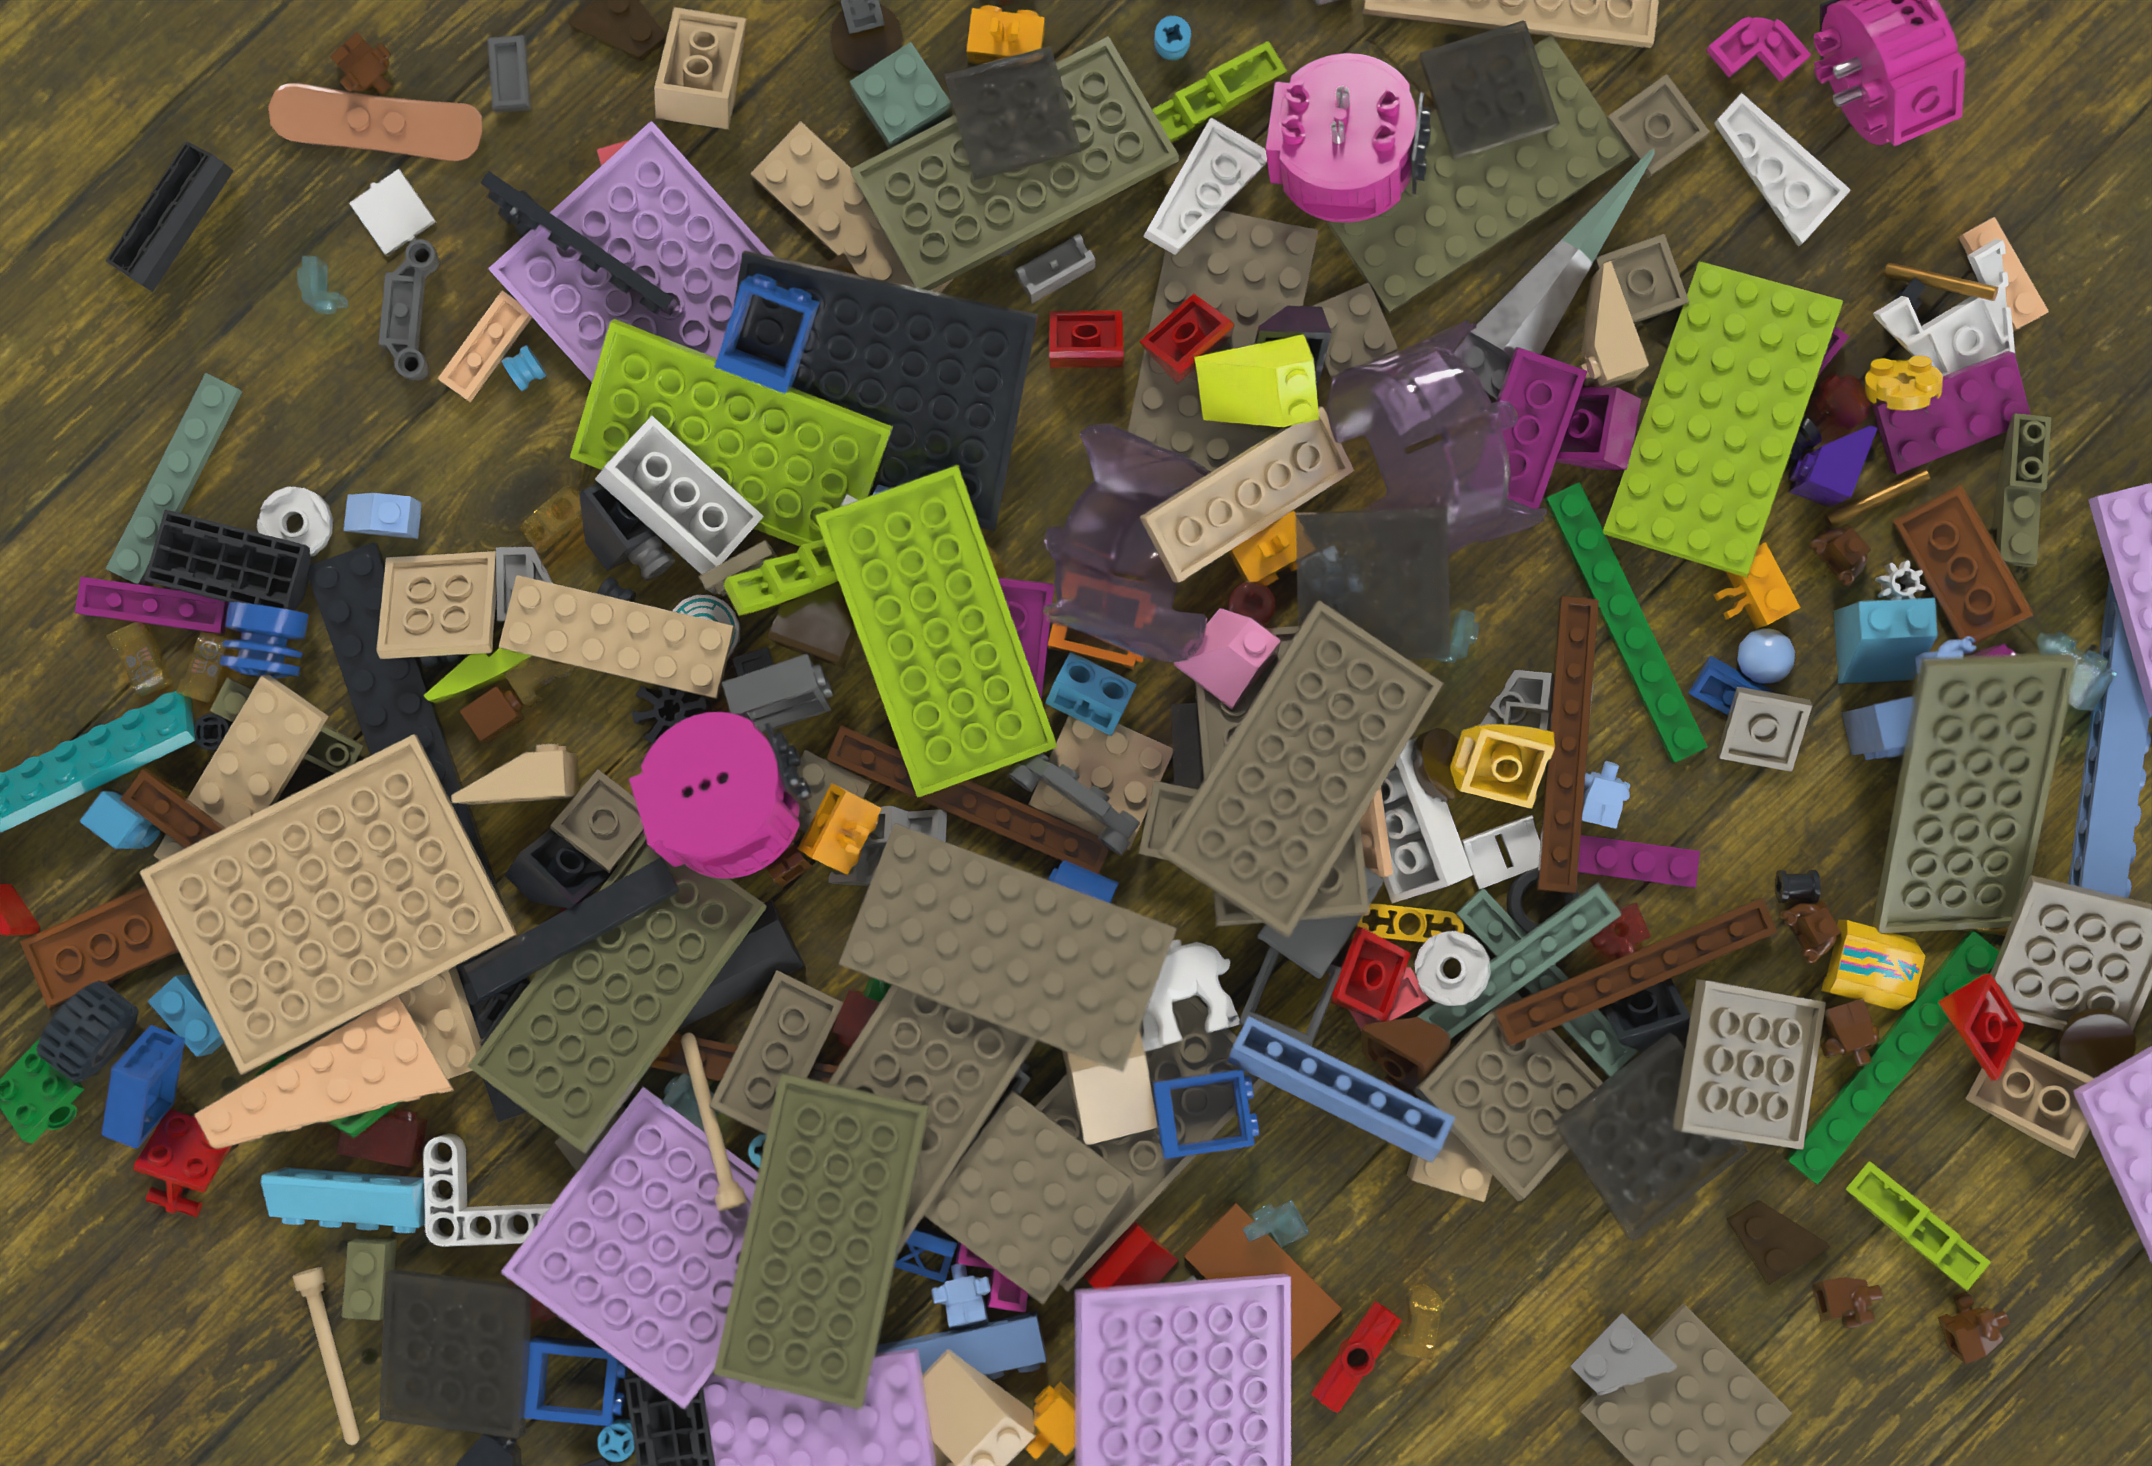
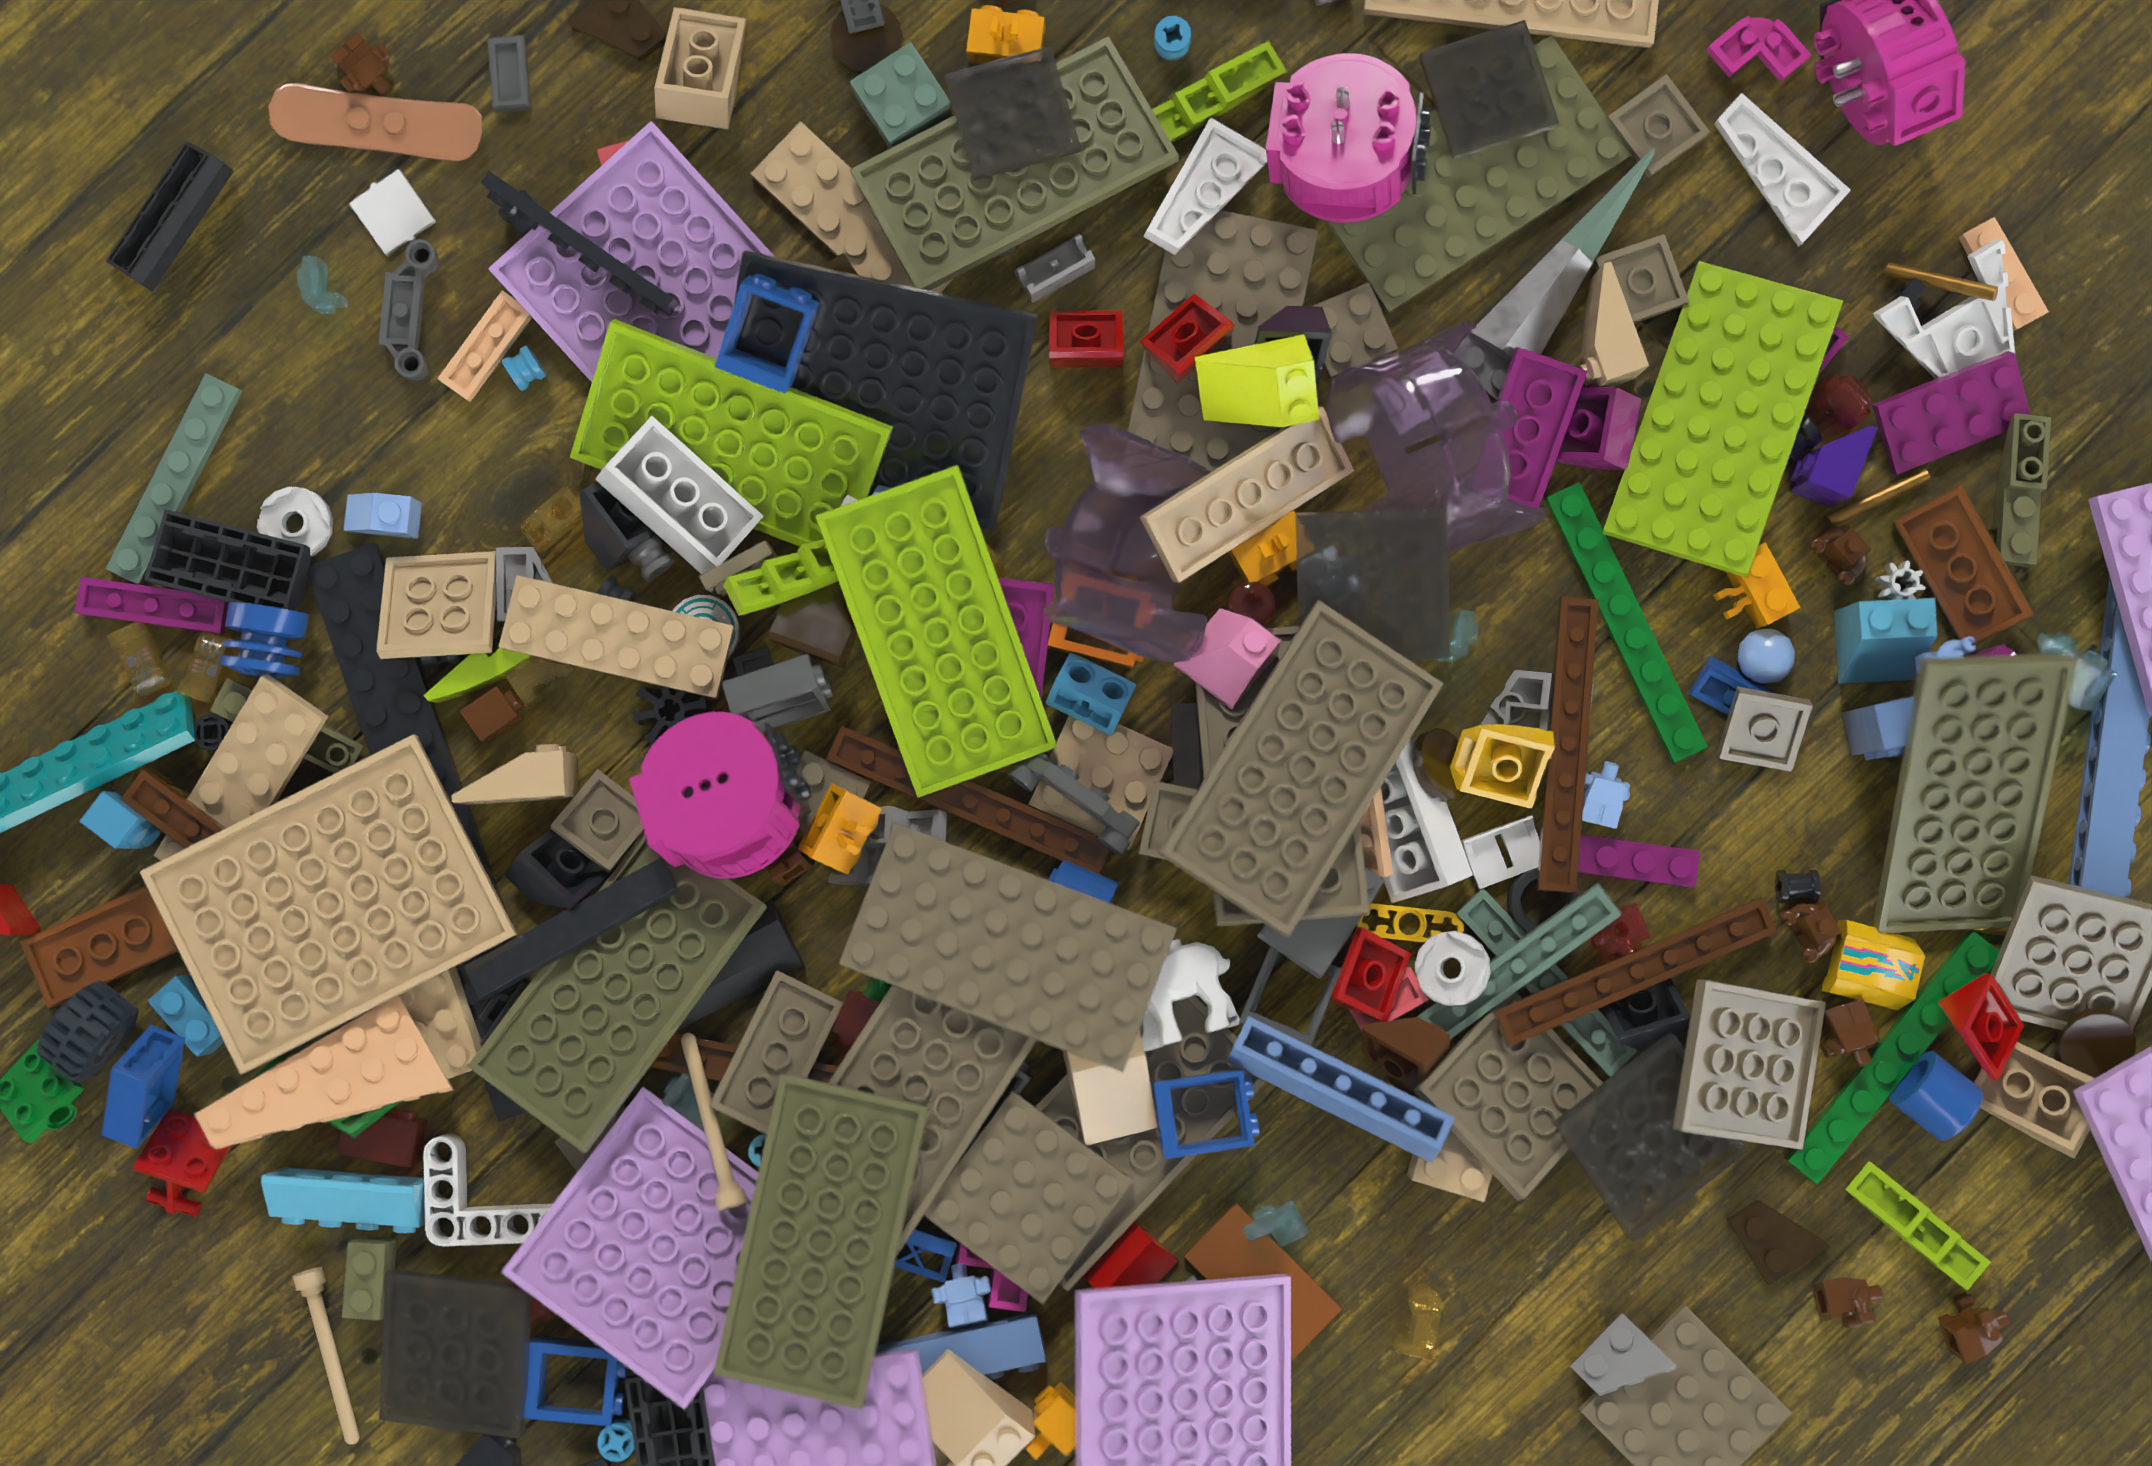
red piece [1311,1300,1402,1413] -> none
yellow plate [1865,355,1943,410] -> none
none -> blue piece [1890,1051,1983,1141]

